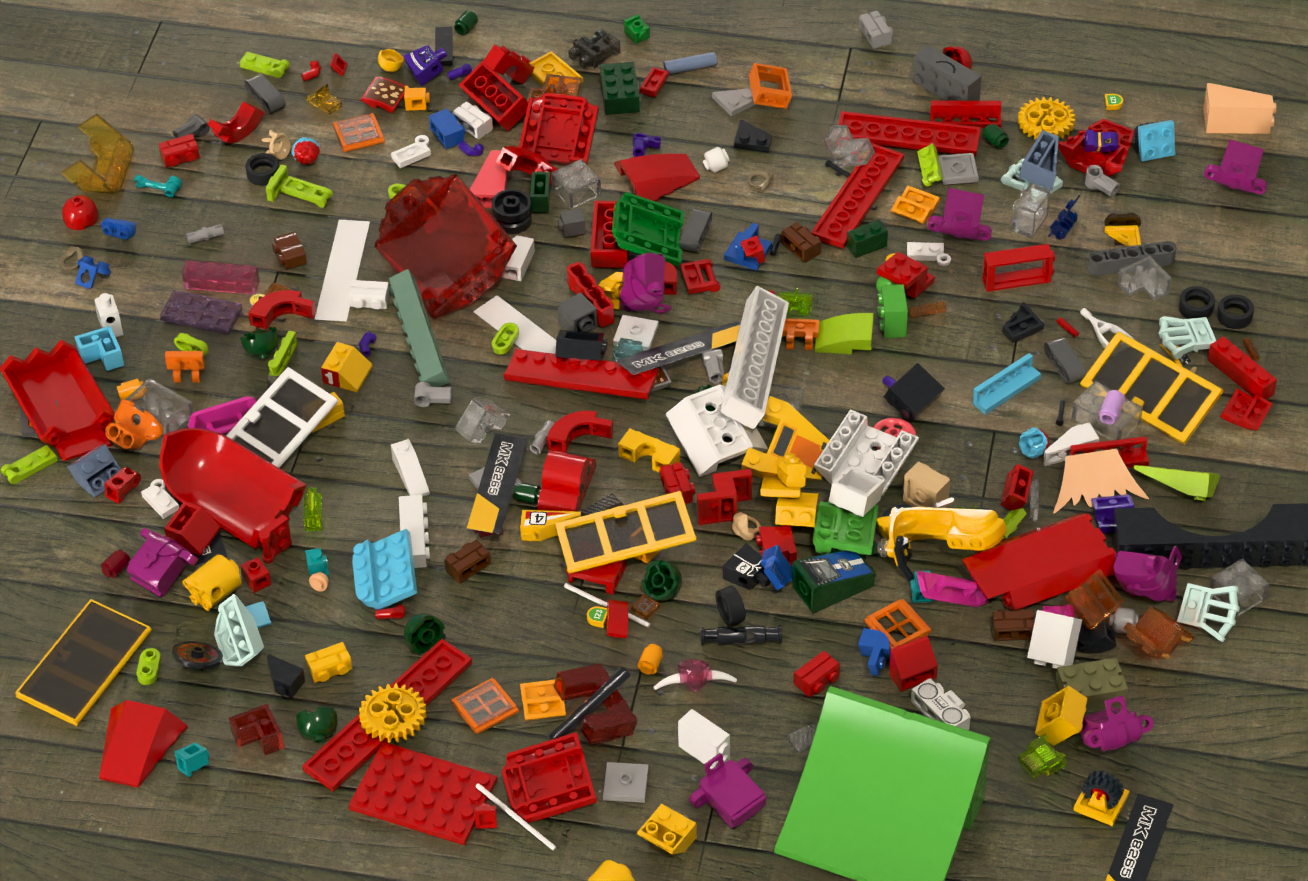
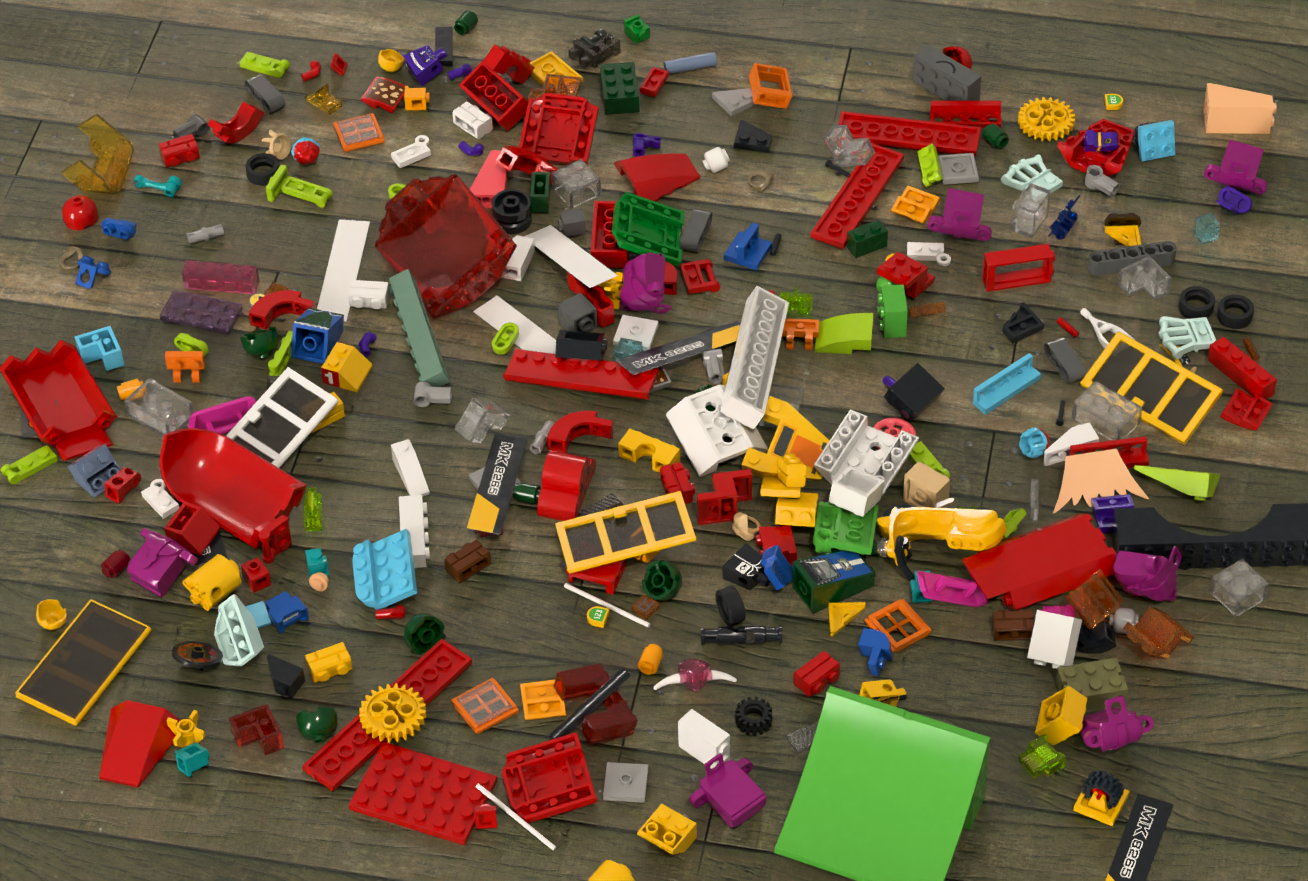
white torso [94,293,123,337] -> none
orange piece [105,399,164,449] -> none
lime plate [136,648,161,685] -> none
reddish brown brick [272,231,307,269] -> none
blue brick [429,109,466,149] -> none
yellow slope [520,510,581,541] -> none
red slope [606,599,628,638] -> none
red bracket [741,236,765,264] -> none
reddish brown brick [781,222,822,263] -> none
light grey brick [859,11,893,49] -> none
red slope [889,636,938,692] -> none
white piece [911,678,970,730] -> none
red brick [1000,464,1034,511] -> none
sand blue wedge [1019,130,1059,190] -> none
lavender head [1099,390,1125,425] -> none
light aqua plate [1177,583,1240,643] -> none
none -> yellow hair [36,599,67,630]
none -> yellow brick [166,710,205,748]
none -> blue piece [265,591,309,634]
none -> blue slope [291,308,344,364]
none -> white sticker [524,225,618,288]
none -> black tyre [735,697,772,736]
none -> yellow tile [828,602,866,636]
none -> yellow torso [859,679,907,707]
none -> lime plate [908,441,950,479]
none -> clear light blue brick [1193,213,1220,245]
none -> dark purple bracket [1216,187,1252,215]

